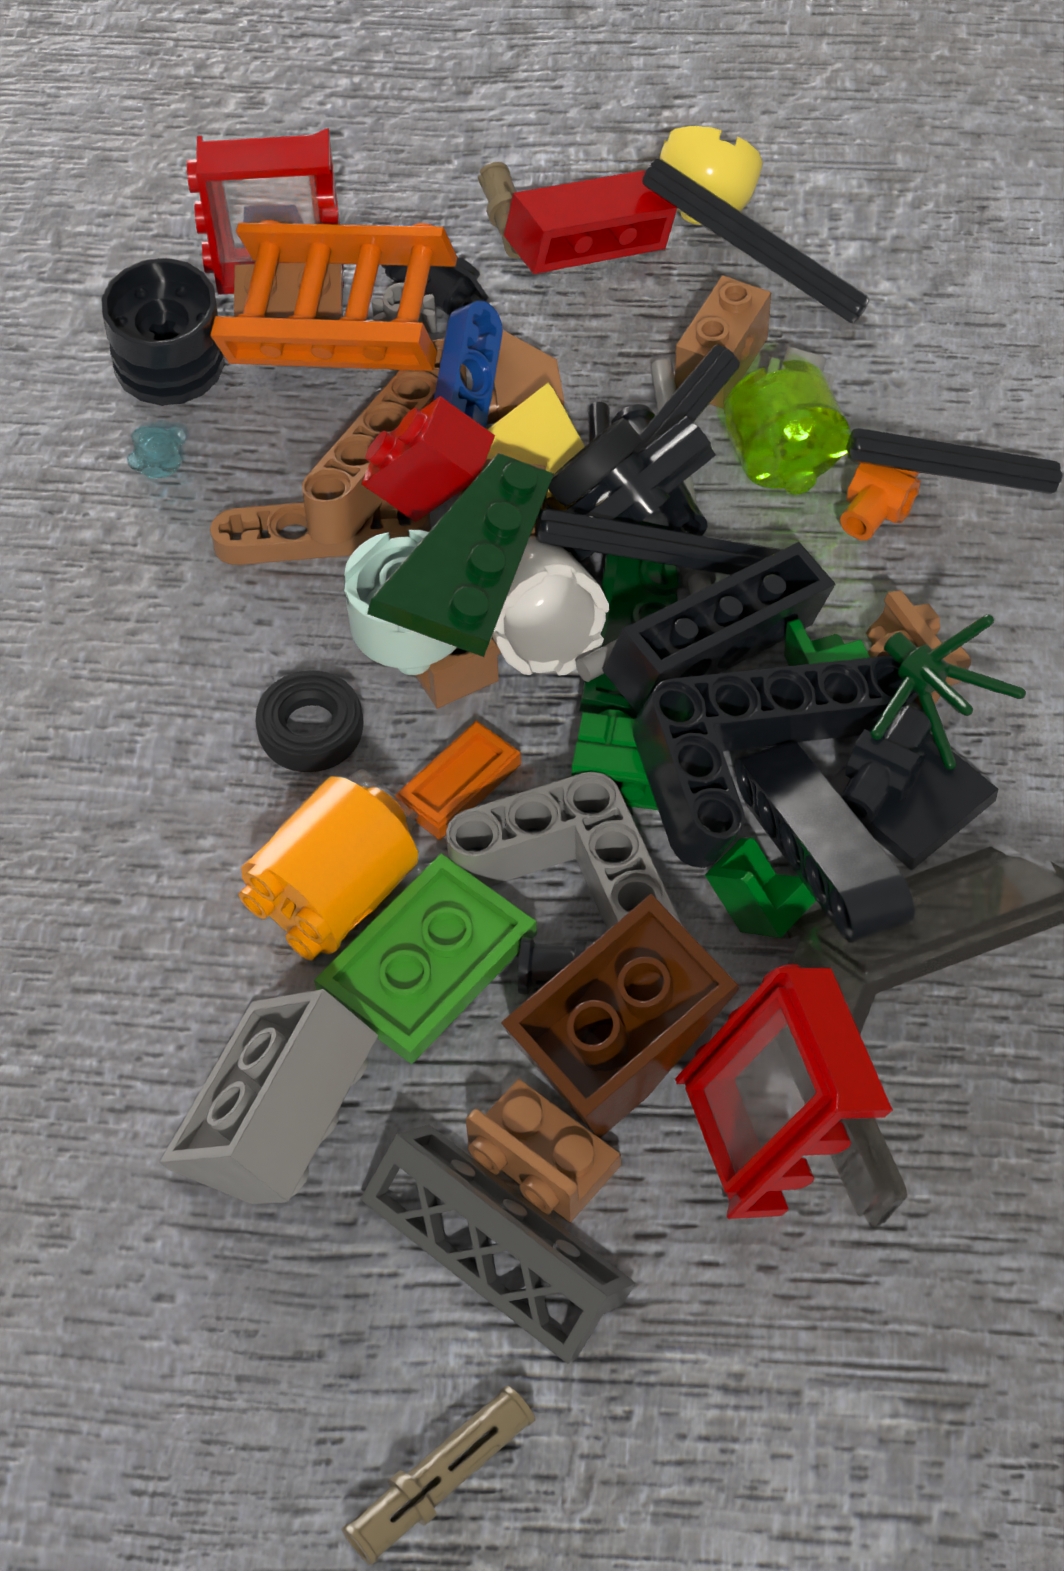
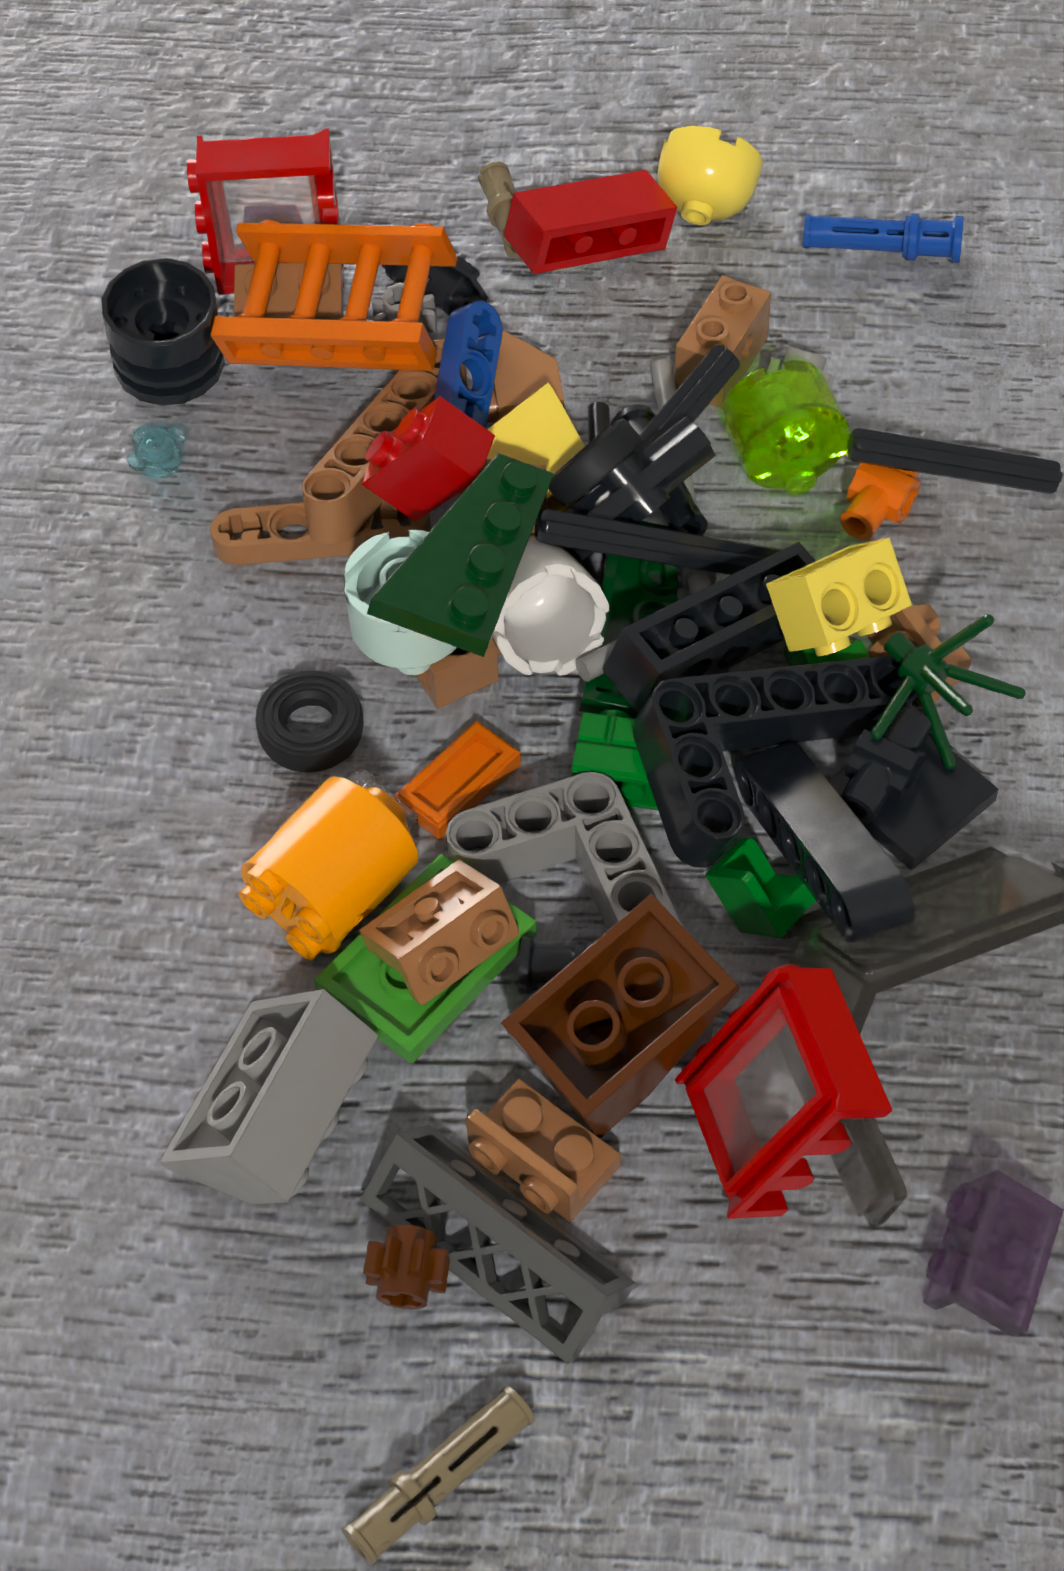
black axle [642,158,870,323] -> none
none -> medium nougat bracket [359,860,519,1005]
none -> reddish brown gear [363,1225,450,1310]
none -> light yellow brick [766,537,912,656]
none -> blue pin [803,213,964,263]
none -> clear purple bracket [923,1170,1064,1336]

